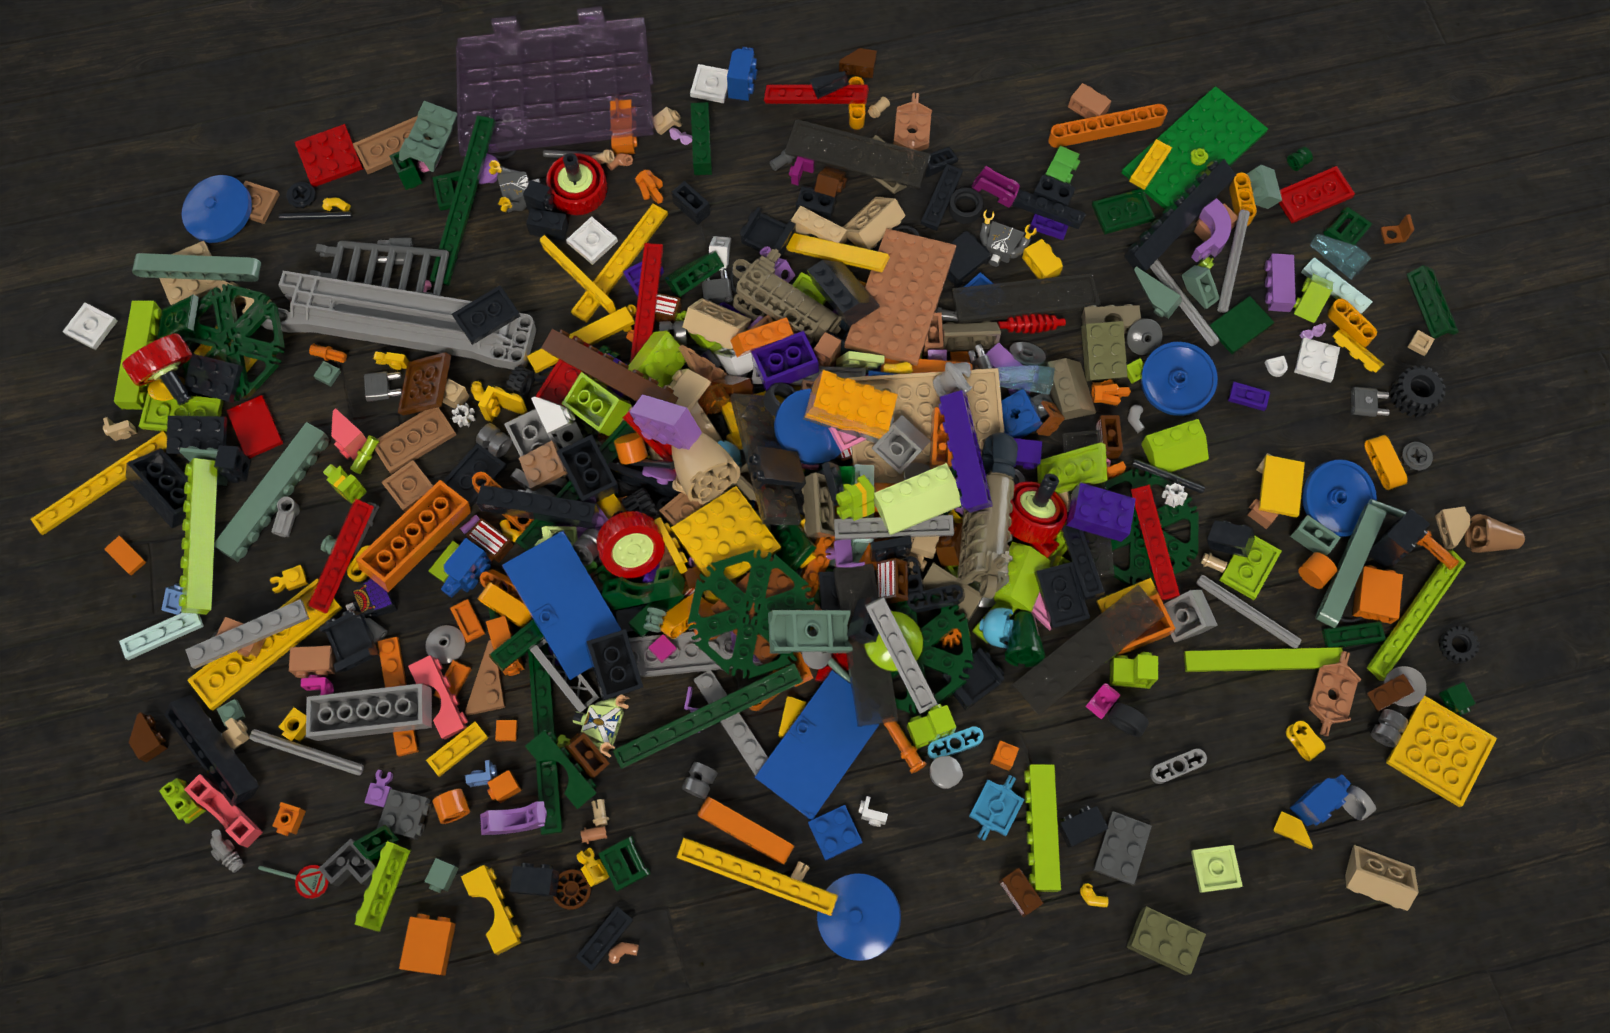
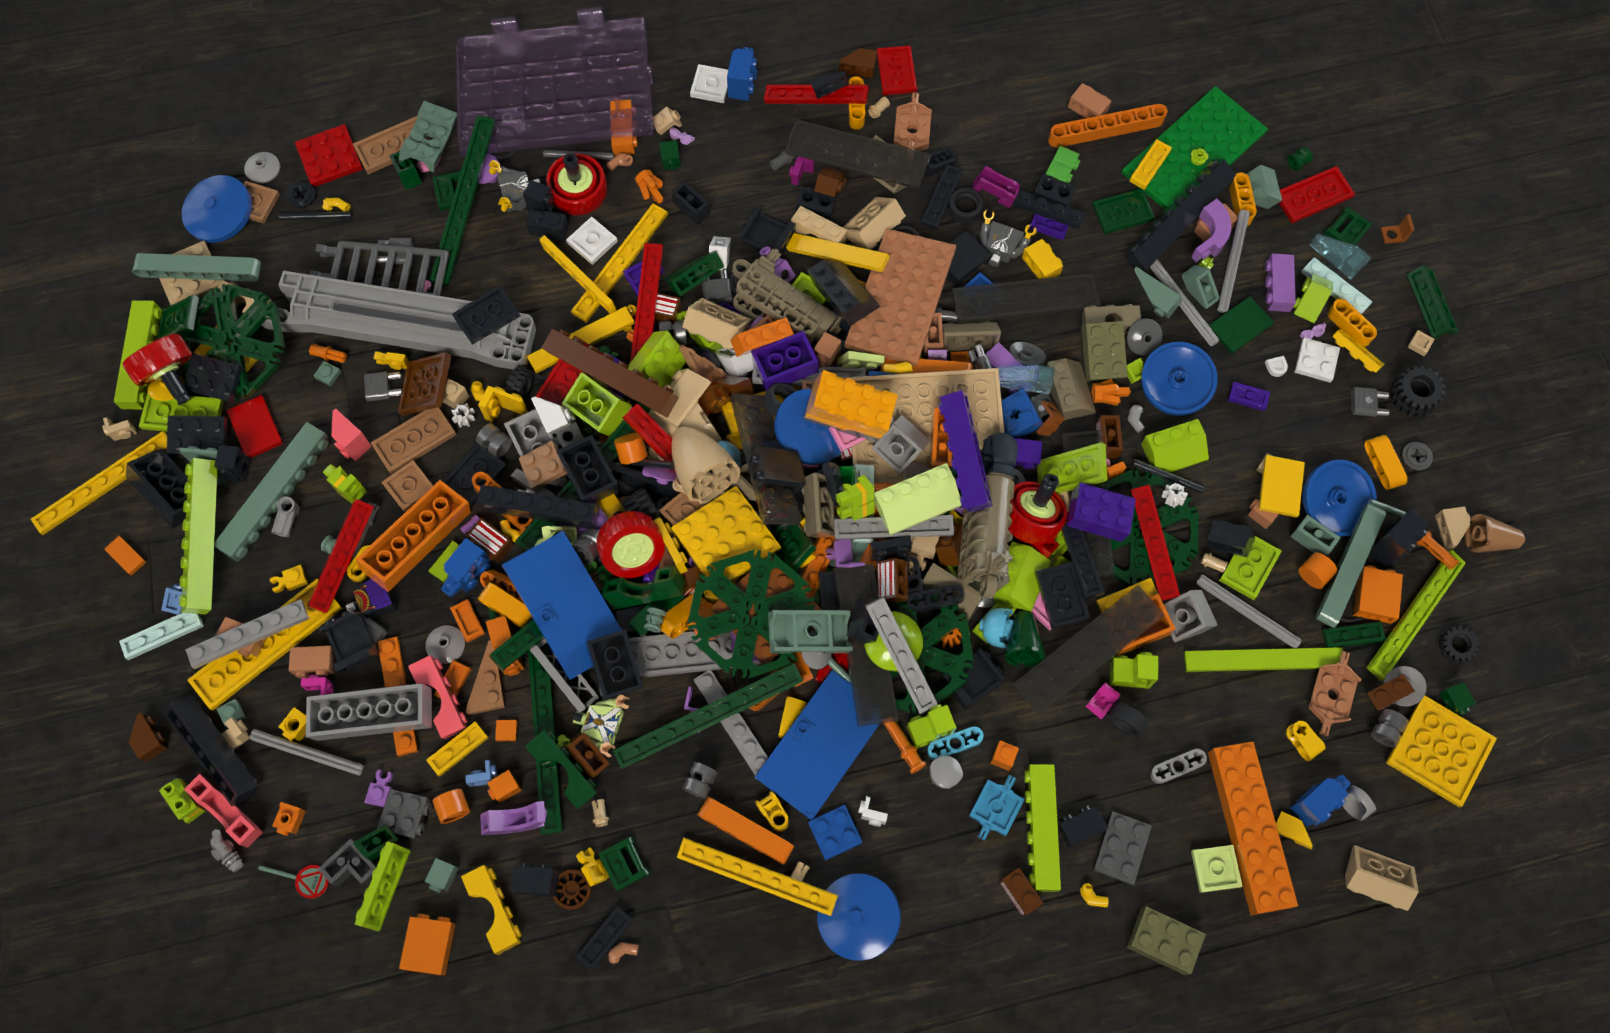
white plate [63,303,117,350] -> none
lime pin [350,435,380,474] -> none
nougat pin [580,825,607,844] -> none
tan pin [591,149,615,165] -> none
medium lavender brick [630,394,702,450] -> none
dark pink tile [648,635,677,663] -> none
dark green arch [691,102,712,175] -> none
light grey hair [933,362,972,397] -> none
red piece [998,313,1066,334] -> none
none -> light grey dish [244,152,280,184]
none -> dark green brick [659,140,681,170]
none -> yellow piece [755,791,789,832]
none -> red tile [877,45,917,95]
none -> orange brick [1208,742,1298,916]

